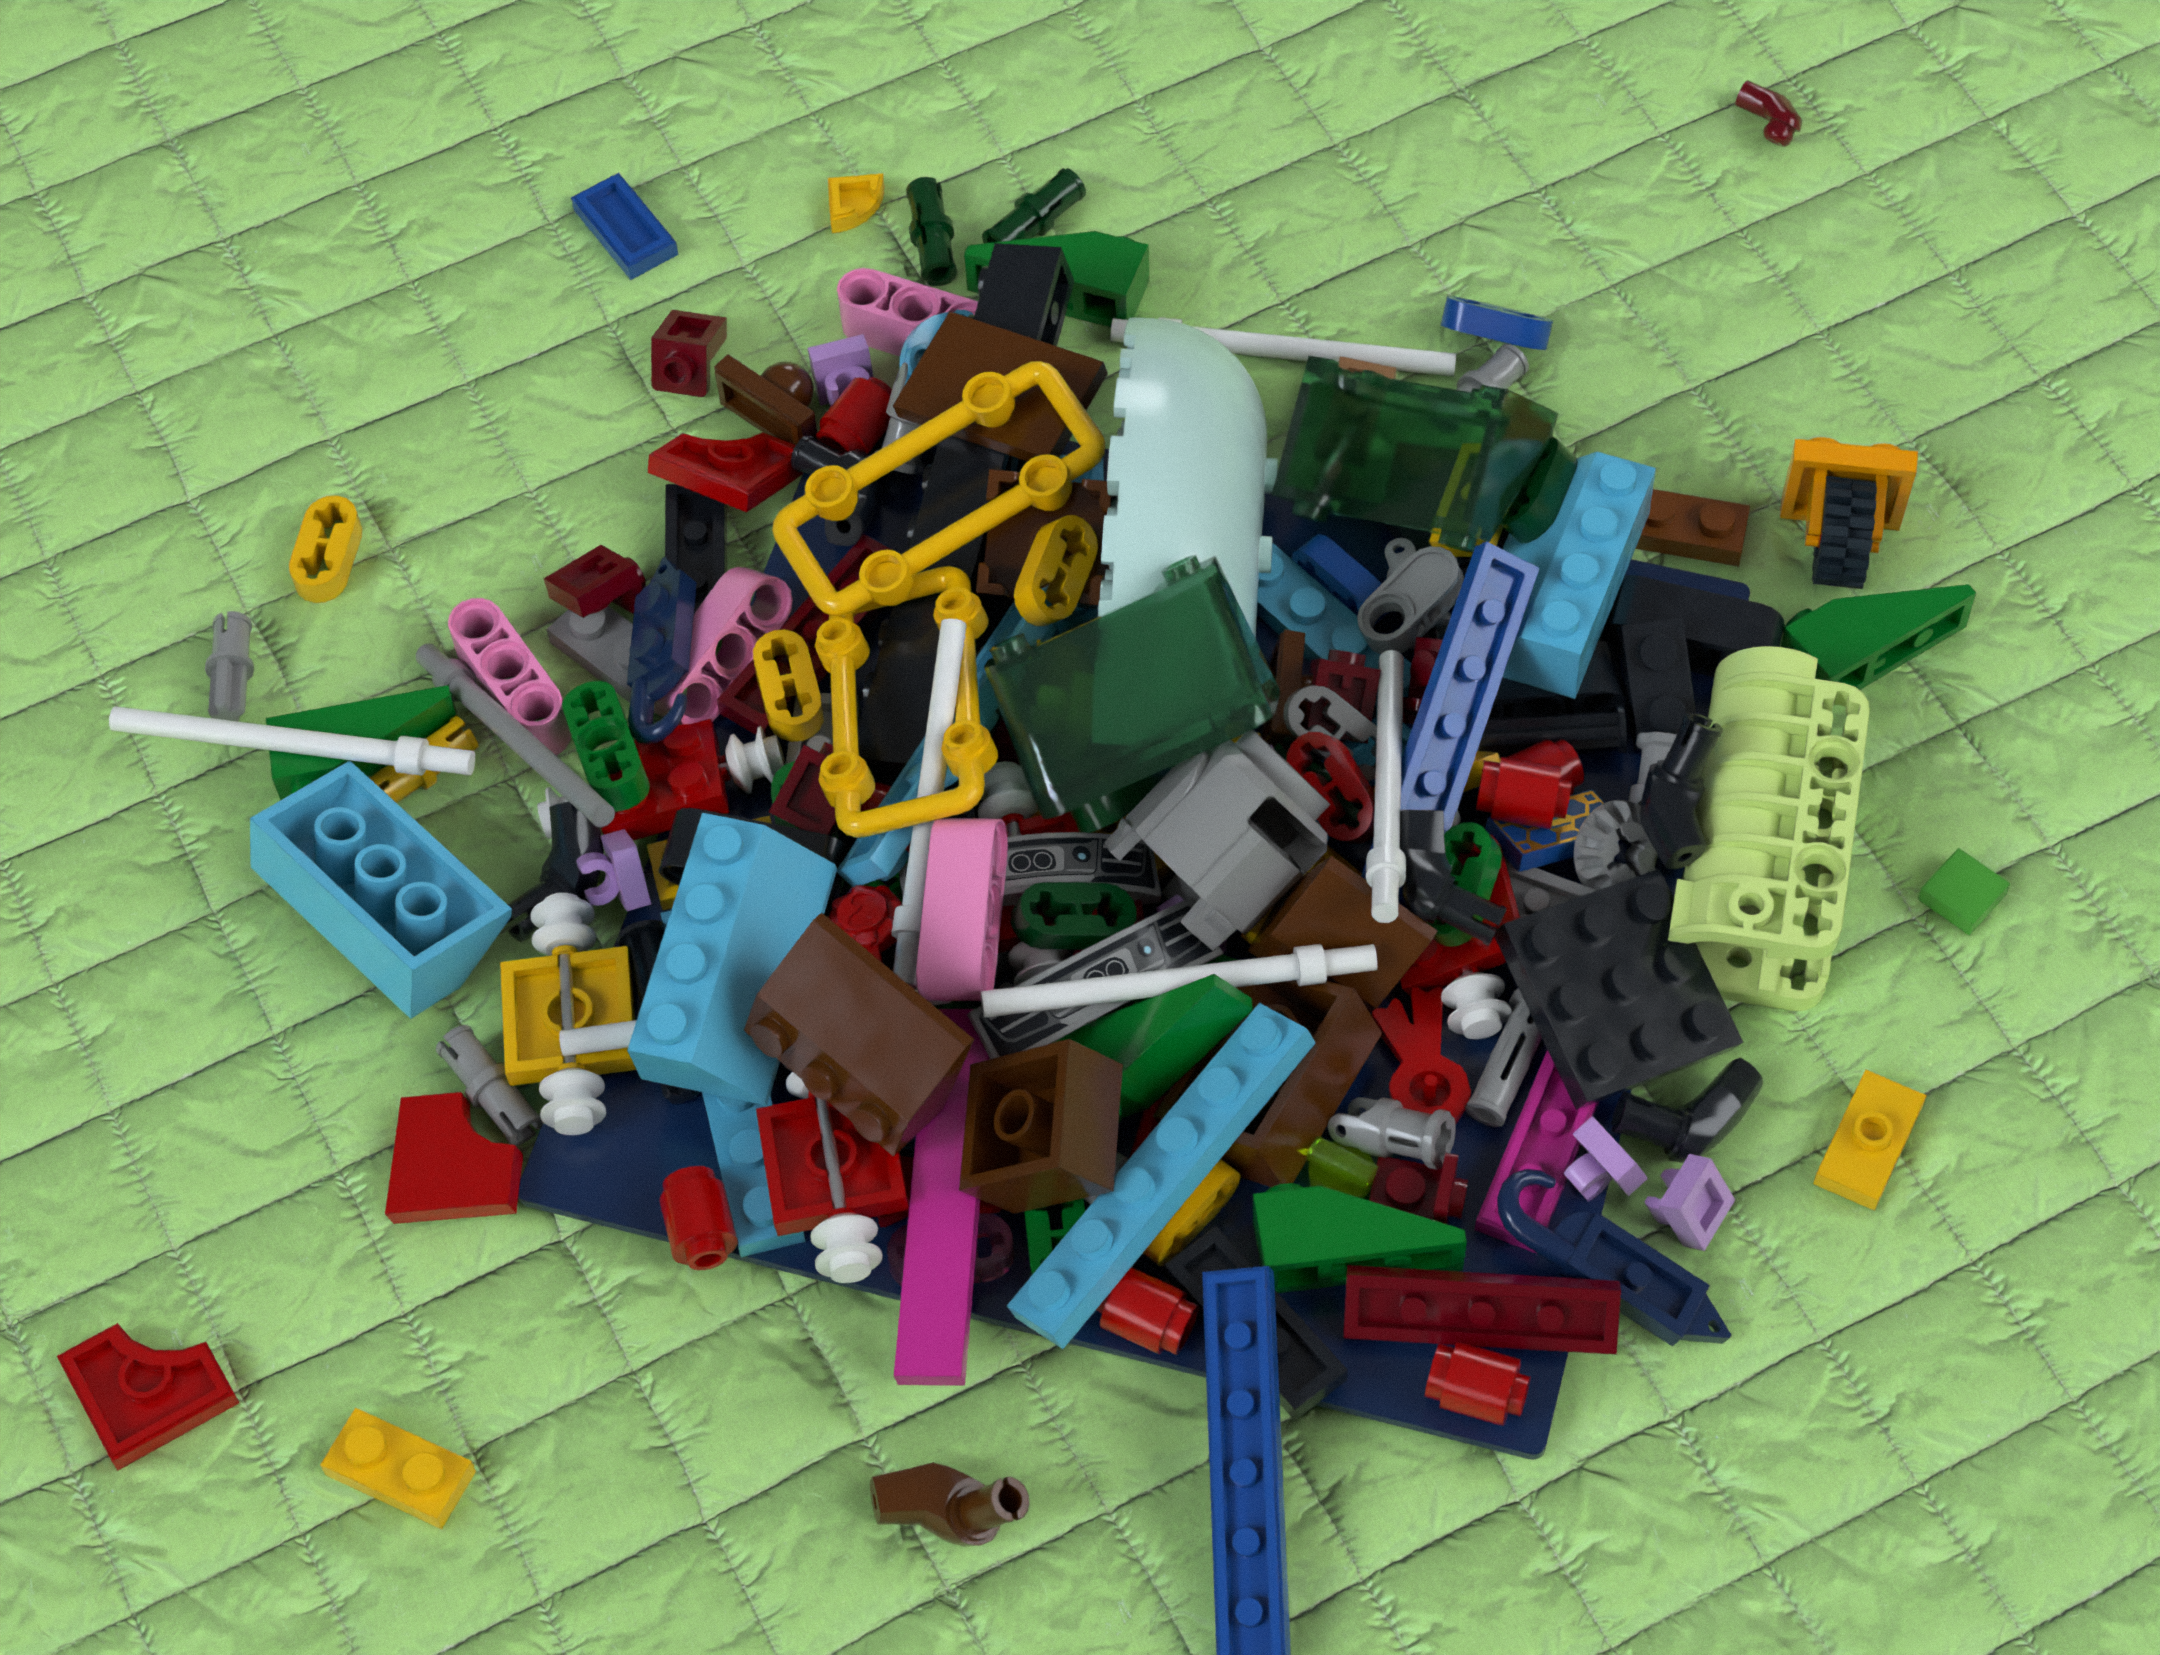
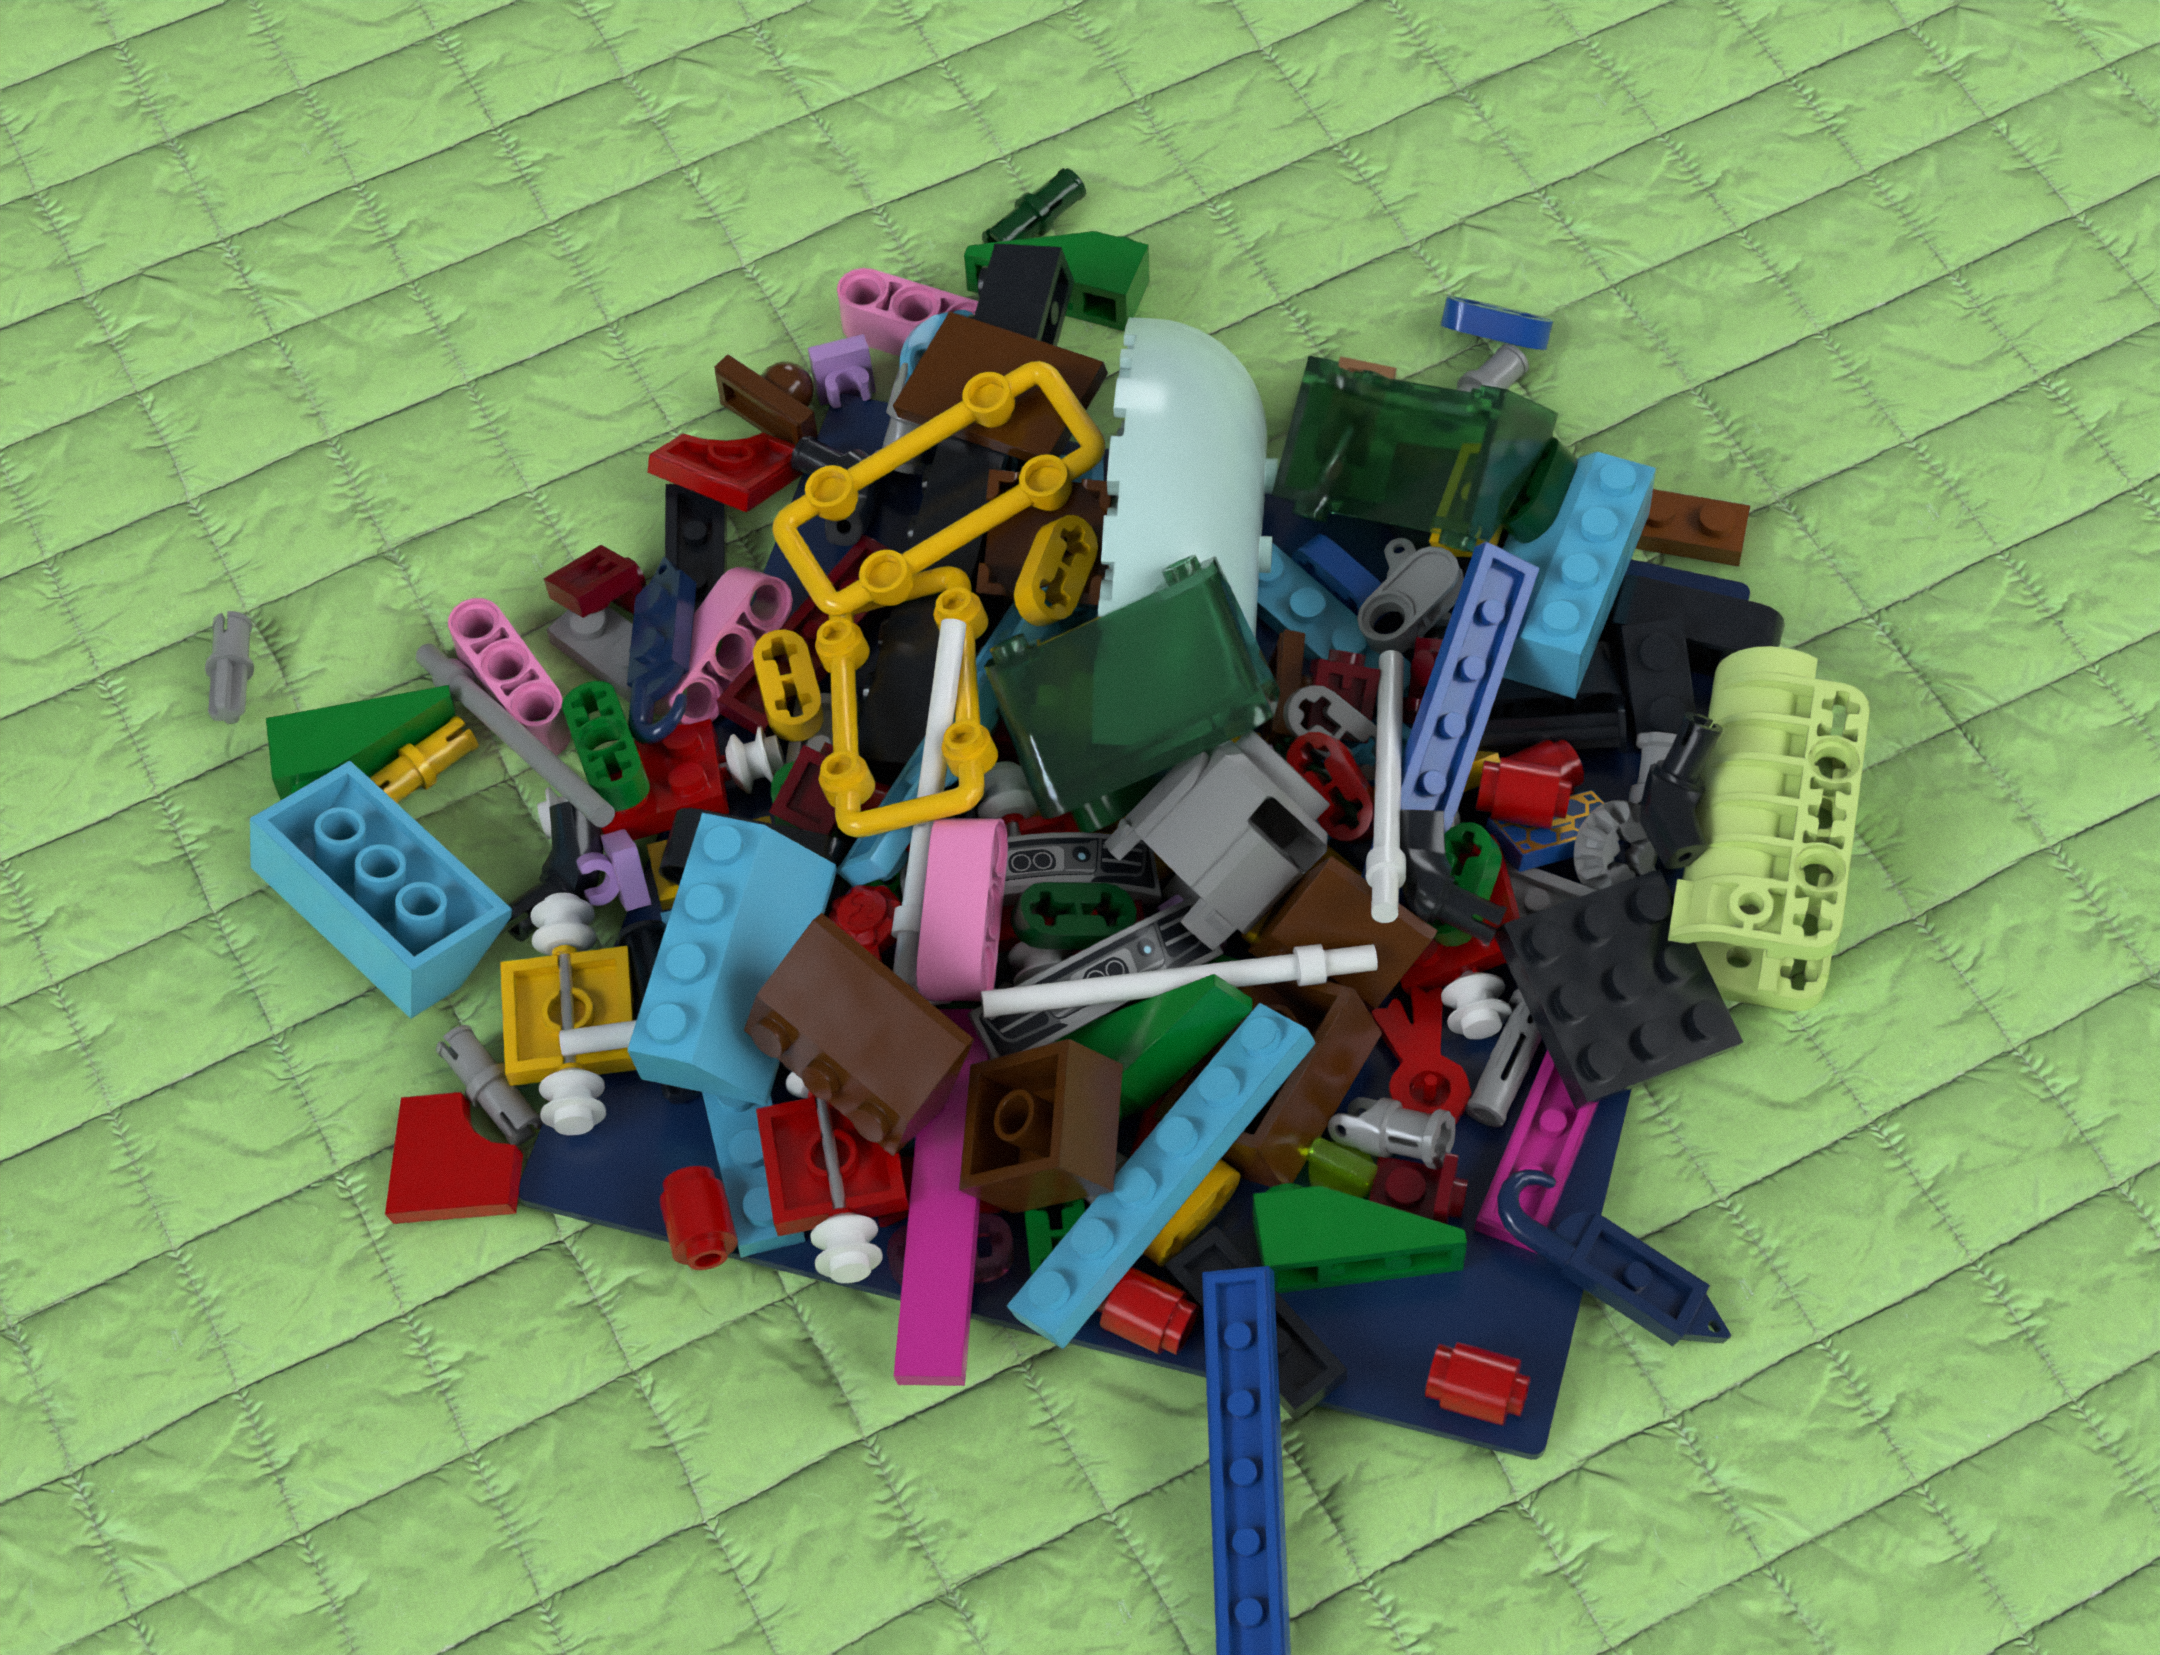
red tile [57,1323,240,1471] -> none
white bar [109,706,475,776] -> none
yellow beam [289,495,362,603] -> none
yellow plate [320,1407,476,1529] -> none
blue tile [571,173,679,280] -> none
dark red bracket [651,309,727,397] -> none
red brick [816,377,892,454] -> none
yellow tile [828,173,885,233] -> none
reddish brown arm [870,1462,1029,1547] -> none
dark green pin [906,177,957,286] -> none
white bar [1110,317,1457,377] -> none
dark red plate [1344,1265,1621,1355] -> none
lavender tile [1563,1116,1648,1202] -> none
black arm [1611,1057,1763,1163] -> none
lavender tile [1644,1154,1735,1251] -> none
dark red arm [1735,80,1802,147] -> none
plate [1780,437,1918,589] -> none
green slope [1781,584,1976,690] -> none
yellow plate [1813,1069,1927,1211] -> none
bright green tile [1918,848,2010,936] -> none

